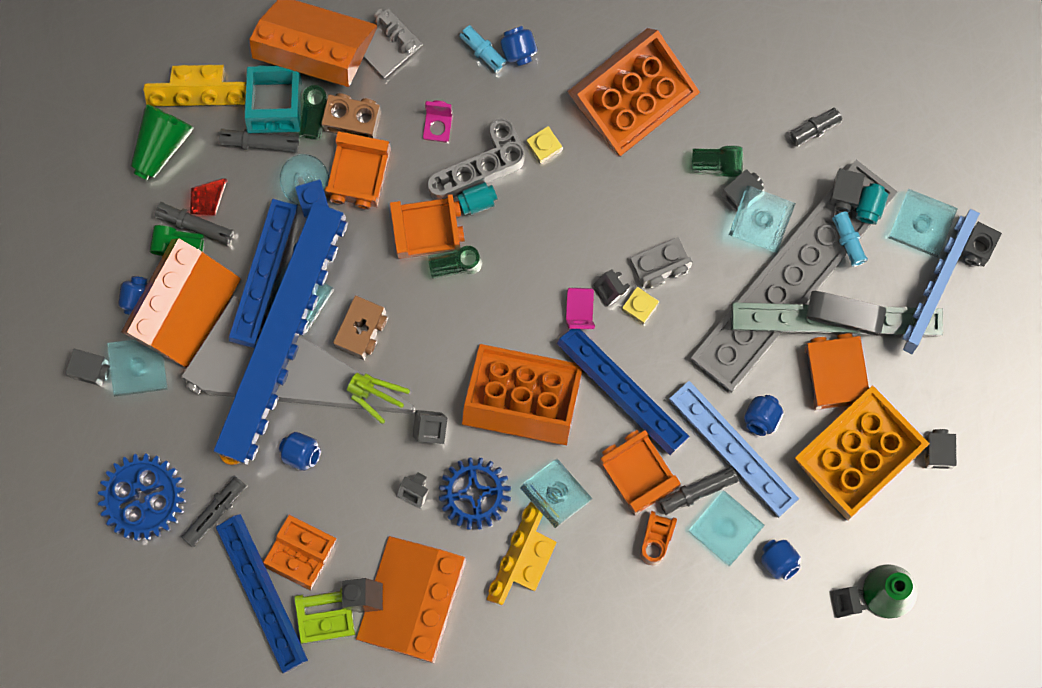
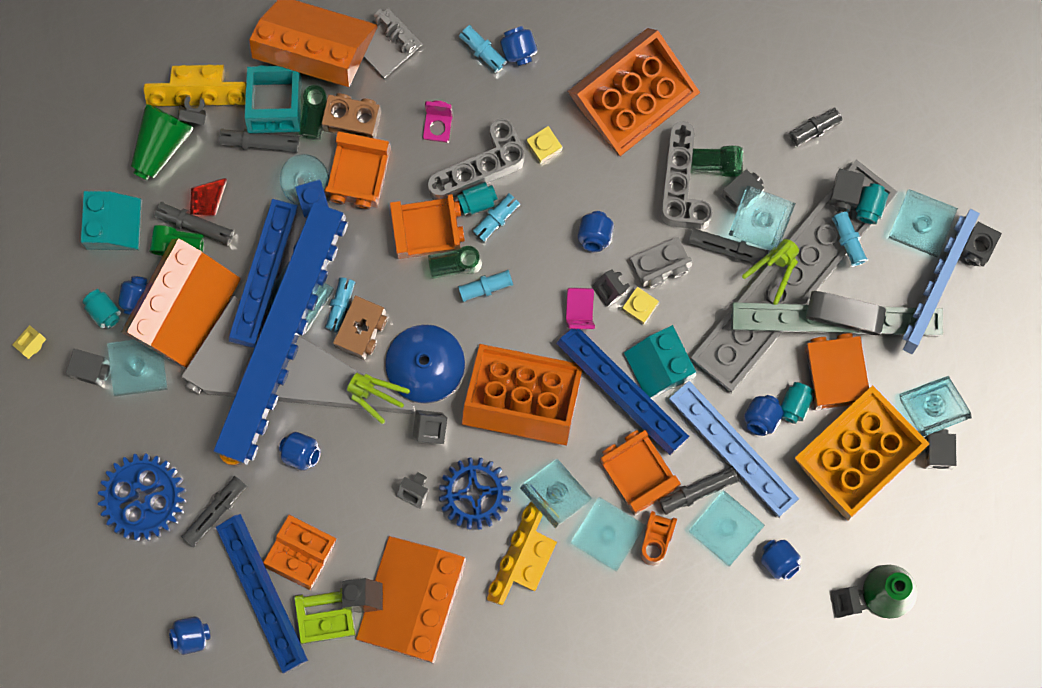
none -> light yellow plate [12,325,46,359]
none -> teal slope [81,191,142,251]
none -> teal brick [82,289,121,329]
none -> blue head [169,616,211,655]
none -> dark grey tile [178,95,206,125]
none -> medium azure pin [325,277,356,333]
none -> blue dish [385,325,465,404]
none -> medium azure pin [458,270,513,302]
none -> medium azure pin [472,193,521,242]
none -> clear light blue plate [571,497,645,572]
none -> blue head [578,211,614,252]
none -> teal slope [624,325,697,398]
none -> light grey beam [661,121,713,229]
none -> dark grey pin [688,227,769,267]
none -> lime plant [742,239,799,305]
none -> teal brick [781,382,813,424]
none -> clear light blue plate [899,376,972,436]

